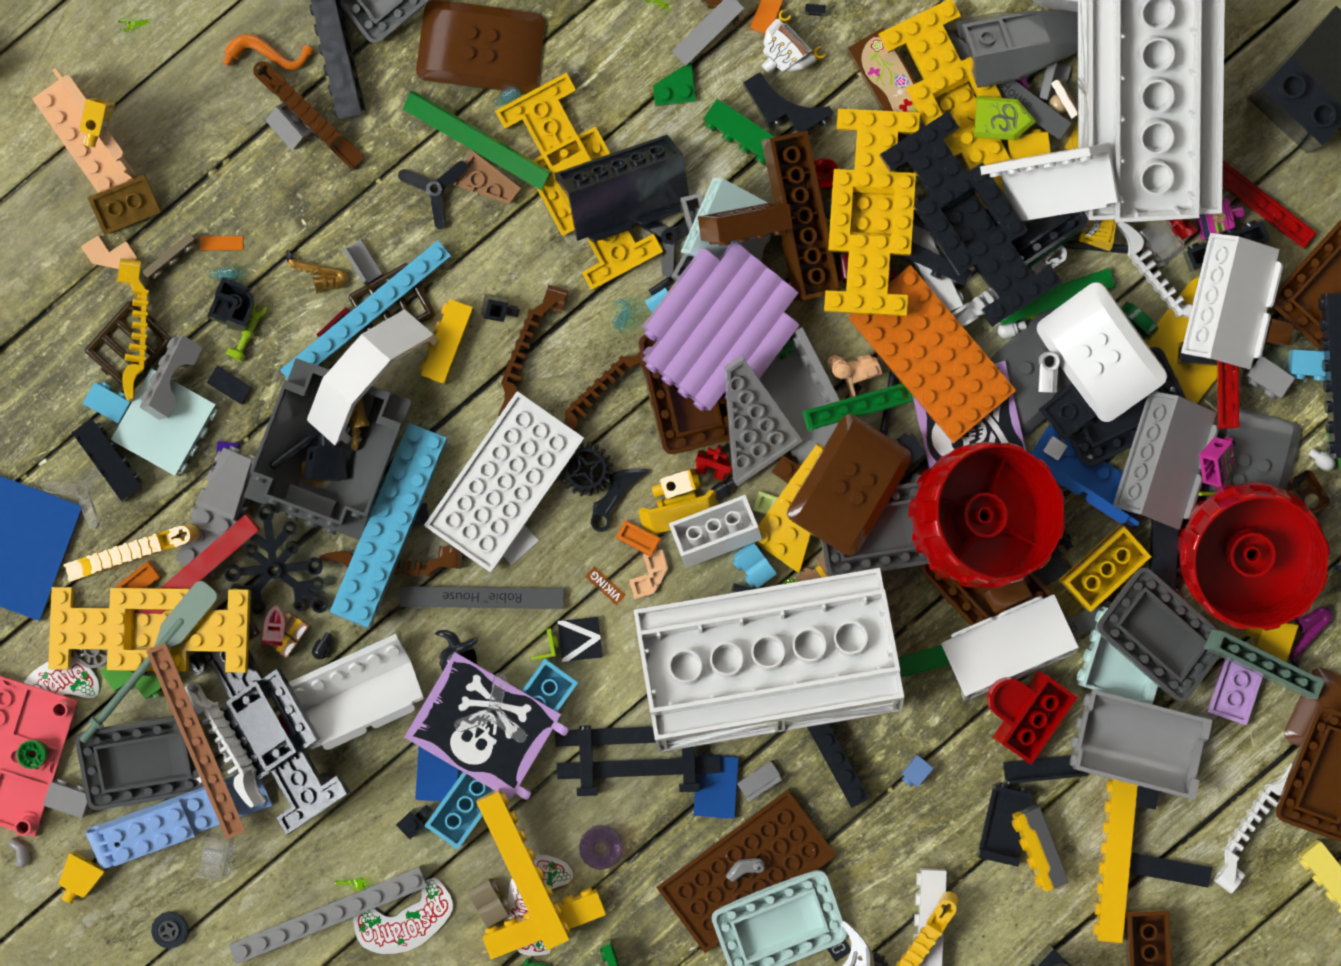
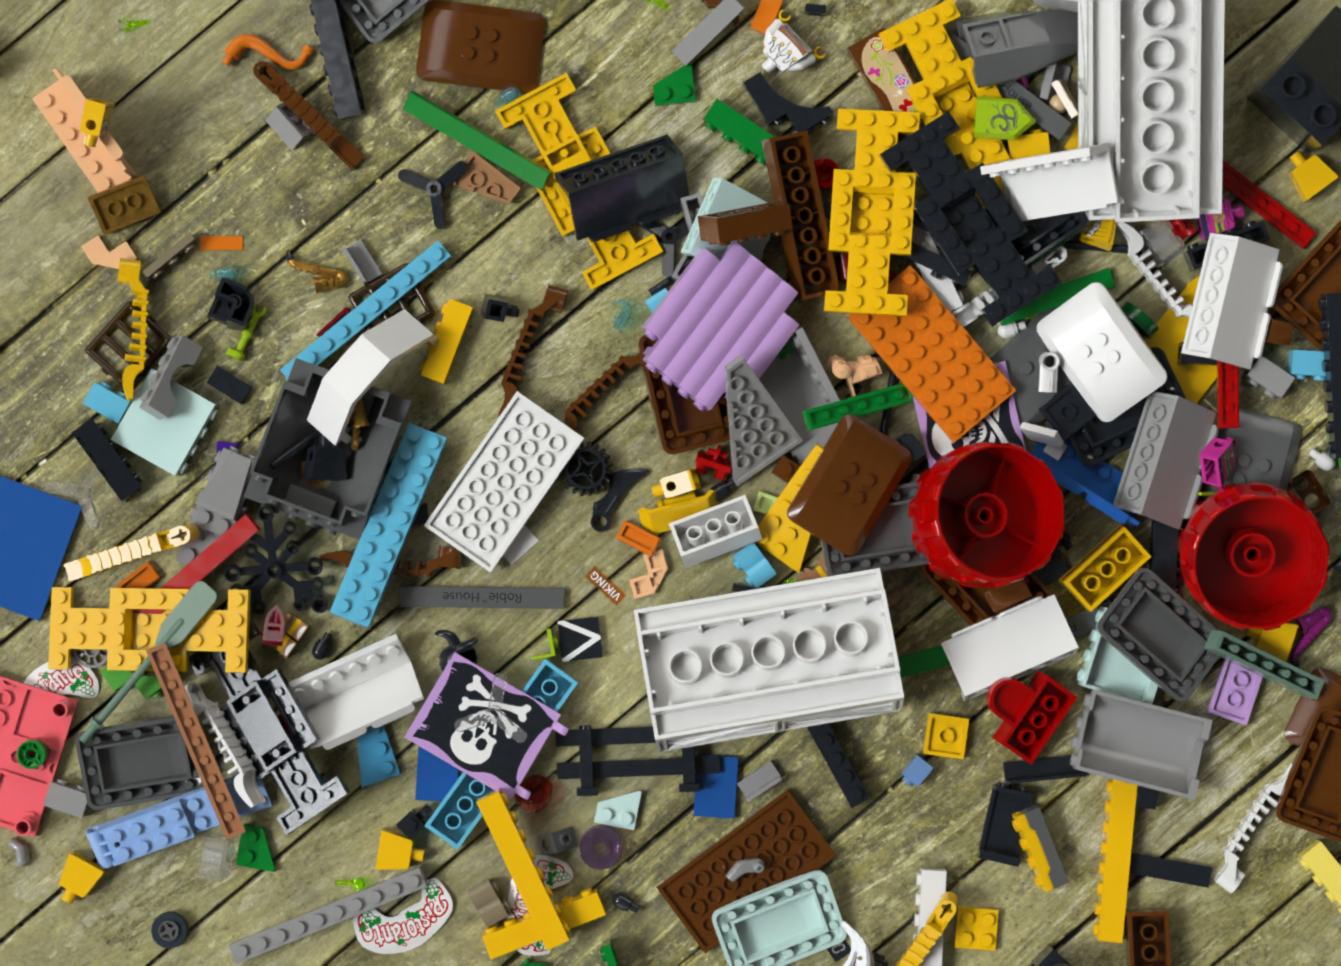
none -> green wing [235,824,276,872]
none -> dark azure wing [357,725,401,787]
none -> yellow torso [375,829,425,870]
none -> clear red hat [515,775,553,813]
none -> dark grey bracket [537,826,578,855]
none -> light aqua wing [594,790,642,830]
none -> black cylinder [612,892,640,913]
none -> yellow plate [923,713,969,759]
none -> yellow plate [954,906,999,951]
none -> white tile [1020,422,1064,448]
none -> yellow torso [1288,151,1338,202]

